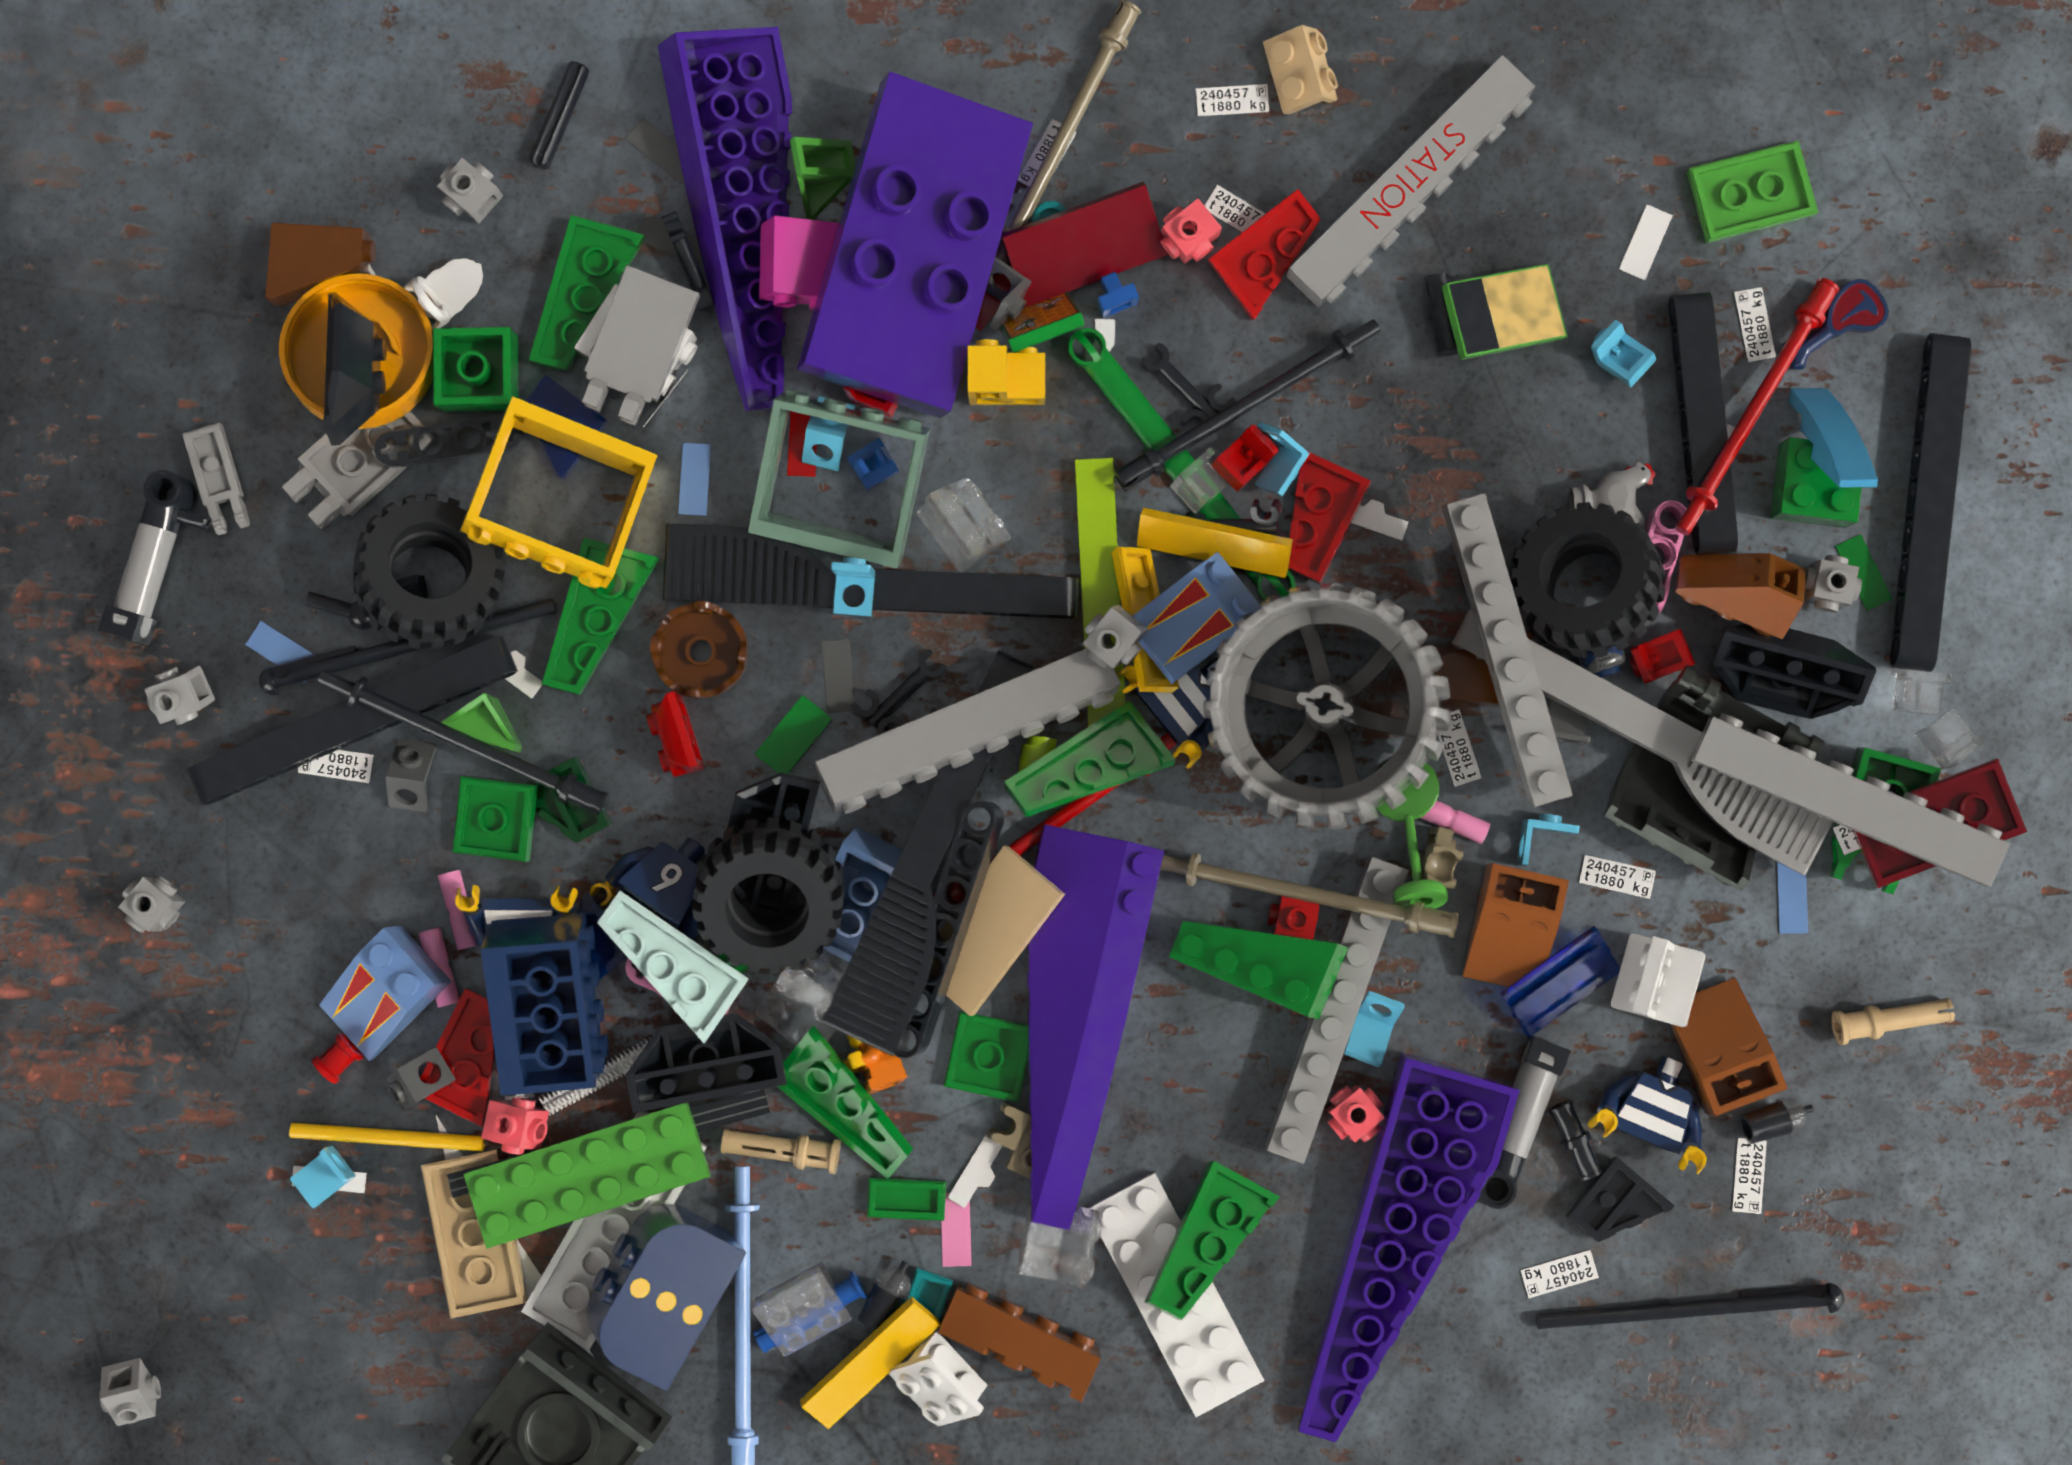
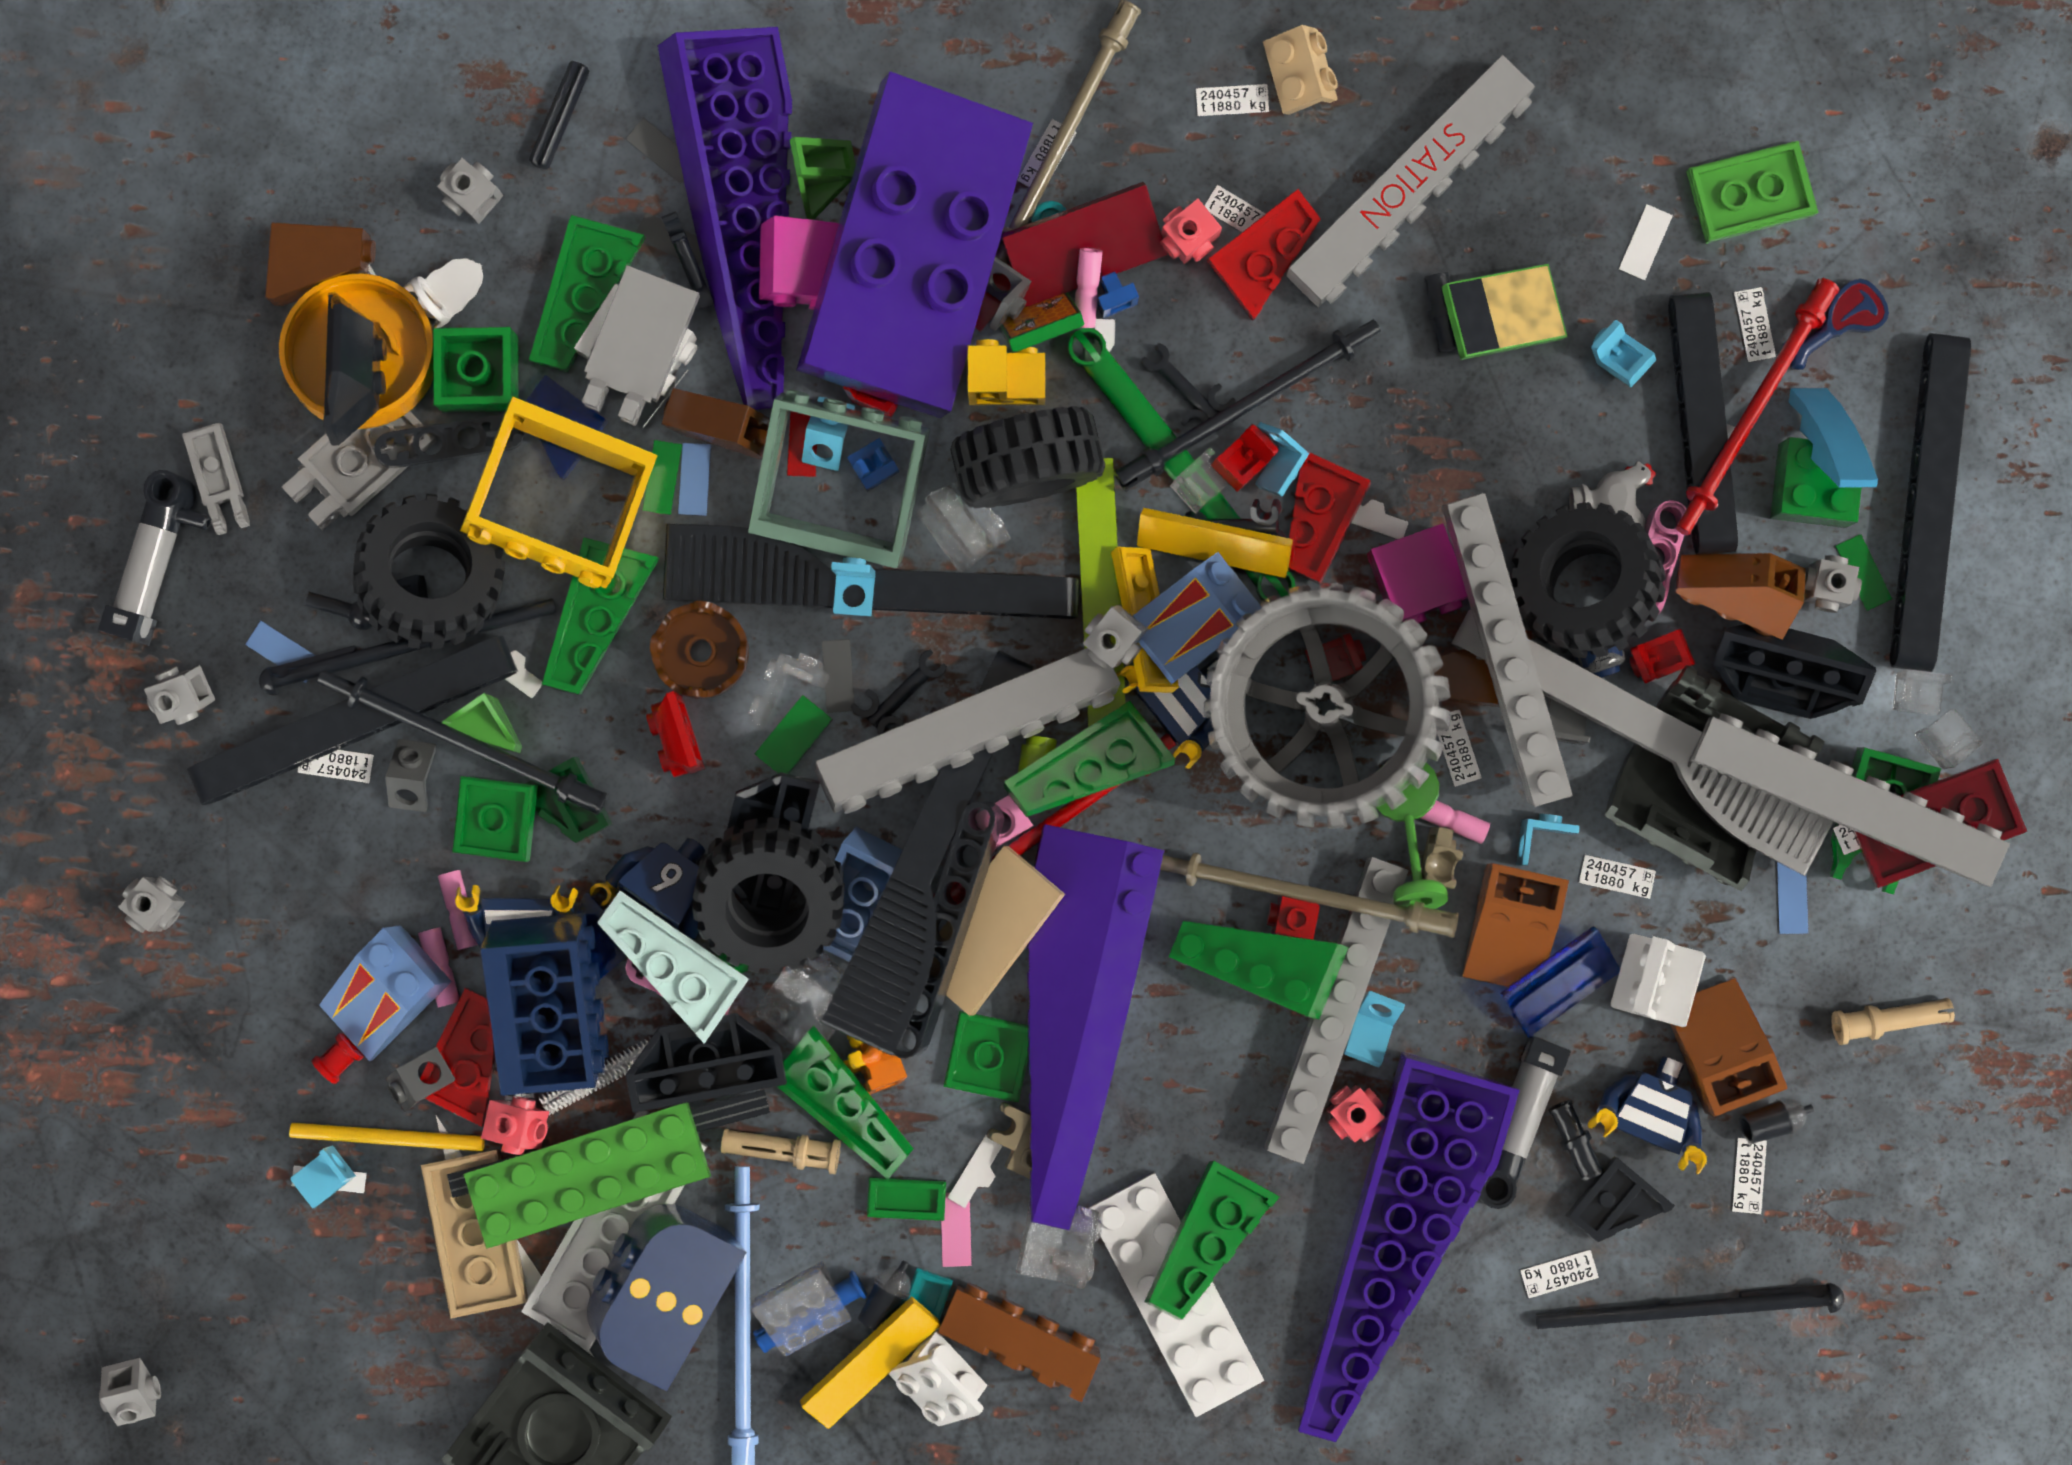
none -> green sticker [642,440,682,515]
none -> reddish brown slope [661,388,770,460]
none -> clear bracket [748,653,830,731]
none -> black tyre [950,406,1105,508]
none -> bright pink brick [975,795,1033,849]
none -> bright pink piece [1075,248,1102,328]
none -> red bracket [1304,633,1366,682]
none -> dark pink piece [1366,523,1468,624]

